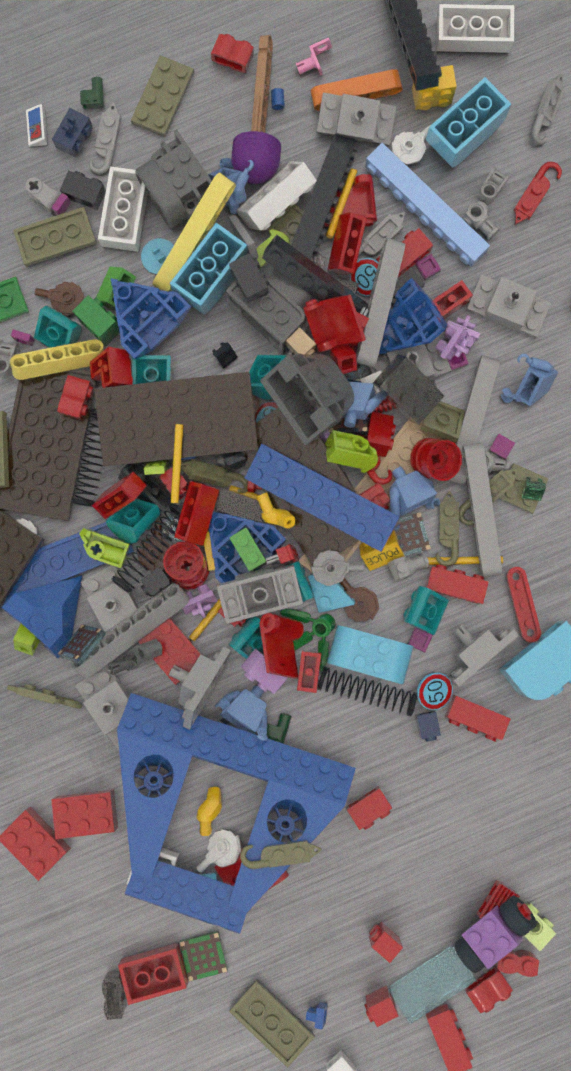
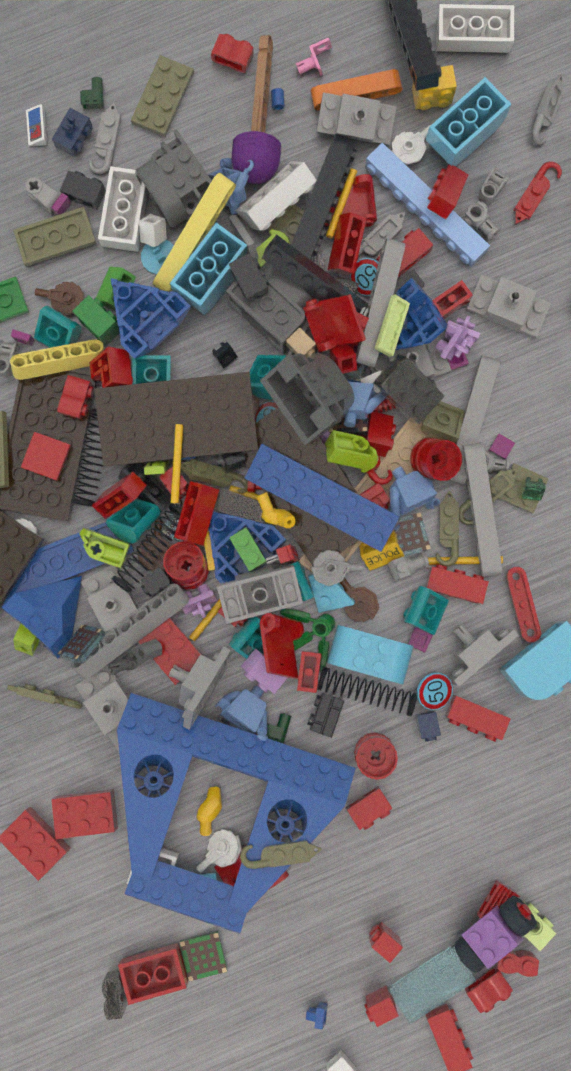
olive plate [229,979,315,1068] -> none
magenta tile [415,254,441,281] -> none
medium blue torso [501,354,558,406] -> none
none -> red tile [21,432,71,481]
none -> white brick [139,214,167,247]
none -> black brick [307,692,345,738]
none -> red wheel [354,732,398,780]
none -> yellowish green plate [374,295,410,357]
none -> red brick [427,164,468,220]

